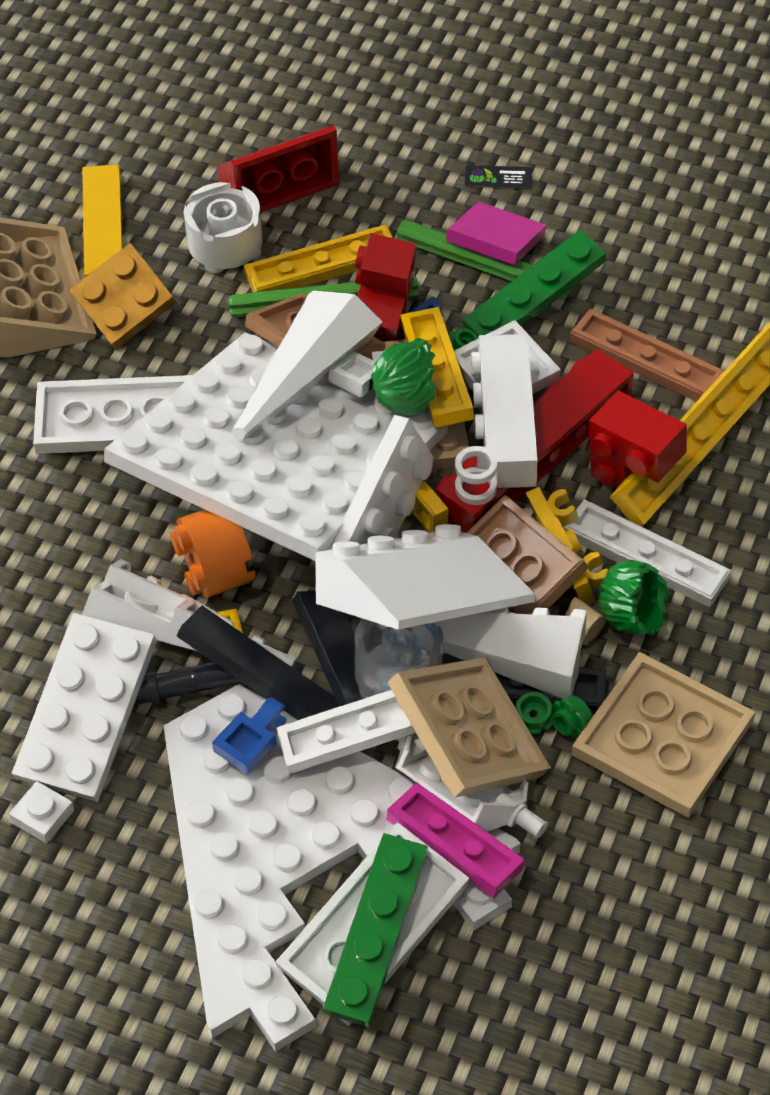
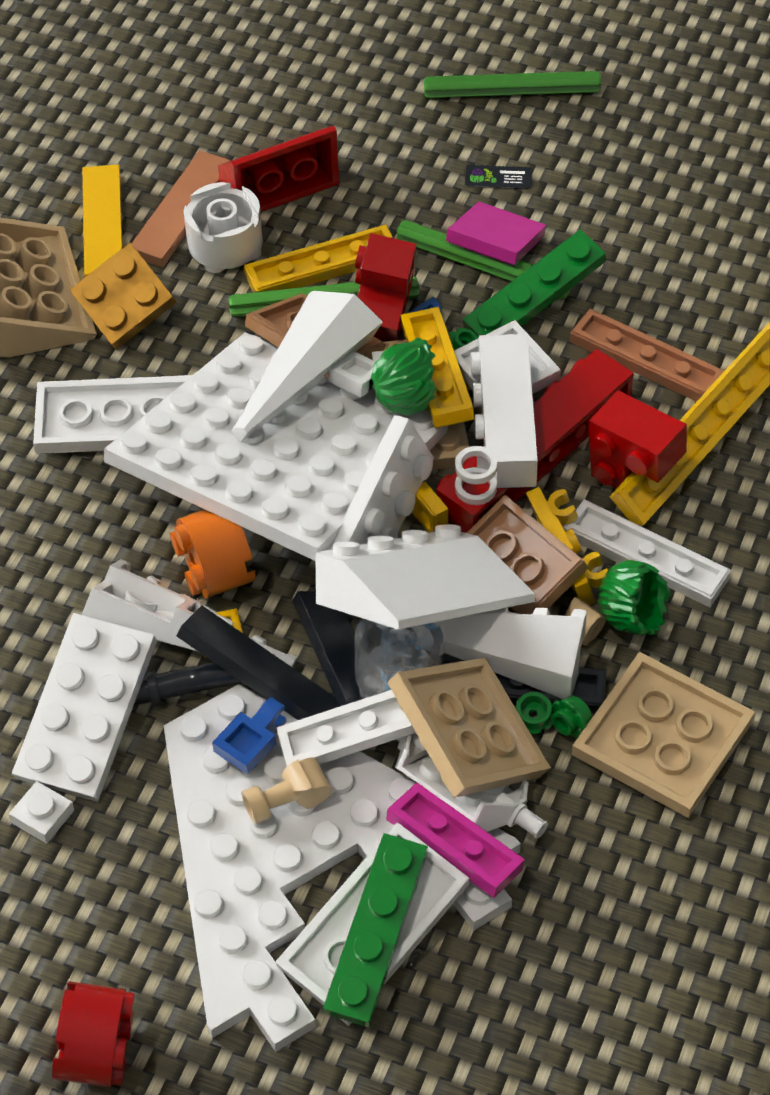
none -> red brick [52,981,135,1088]
none -> nougat tile [131,150,231,268]
none -> tan leg [241,758,333,825]
none -> bright green axle [424,71,601,98]

